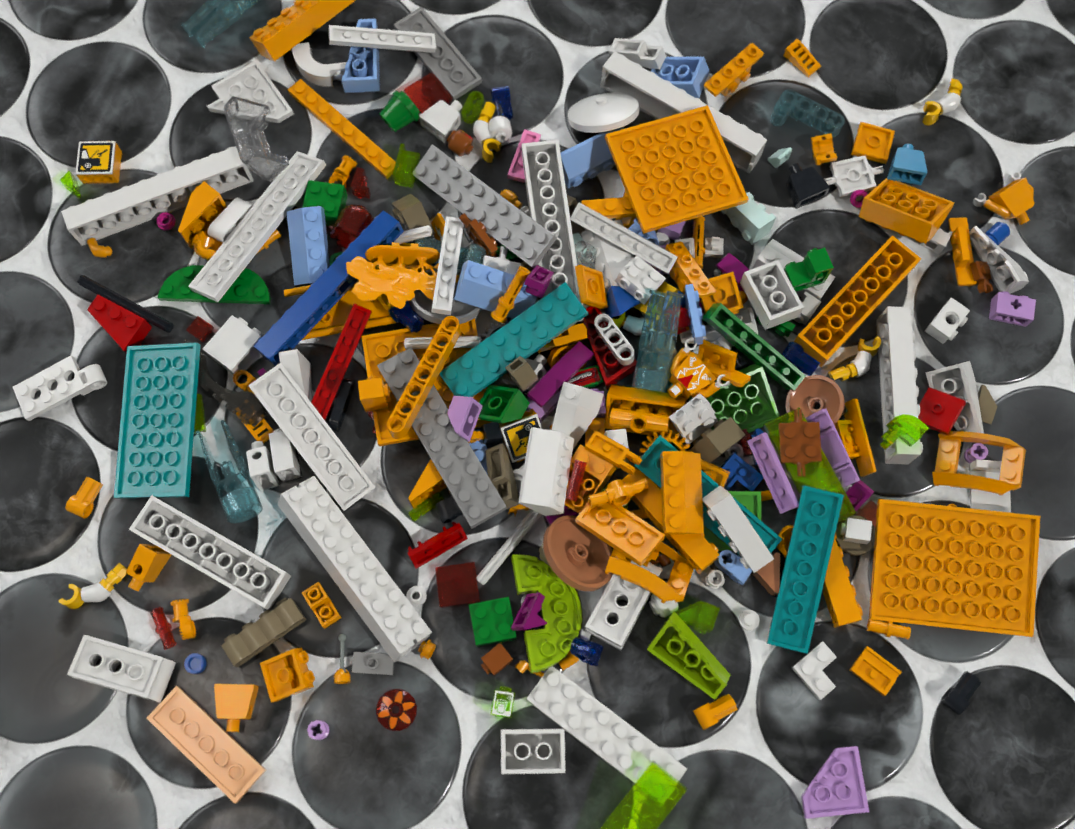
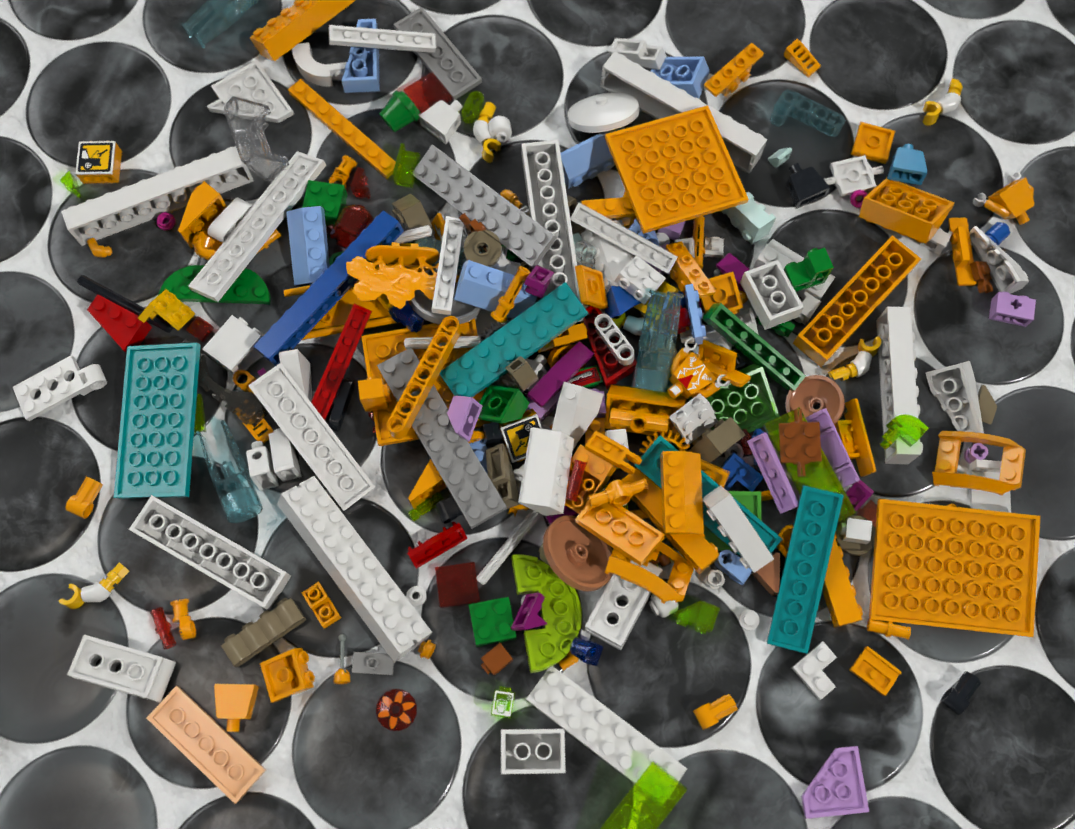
light orange torso [126,544,172,591] -> none
blue tile [184,653,206,674] -> none
lavender bush [307,720,330,740] -> none
dark orange head [447,130,474,157] -> none
clear blue piece [491,85,513,120] -> none
bright pink plate [507,129,541,183] -> none
light orange hand [515,660,544,678] -> none
lime wedge [647,611,730,700] -> none
clear blue piece [781,342,820,376] -> none
light orange piece [811,133,837,166] -> none
red plate [918,387,966,435] -> none
white brick [925,297,970,344] -> none
none -> yellow bracket [138,289,195,330]
none -> dark tan plate [464,230,502,267]

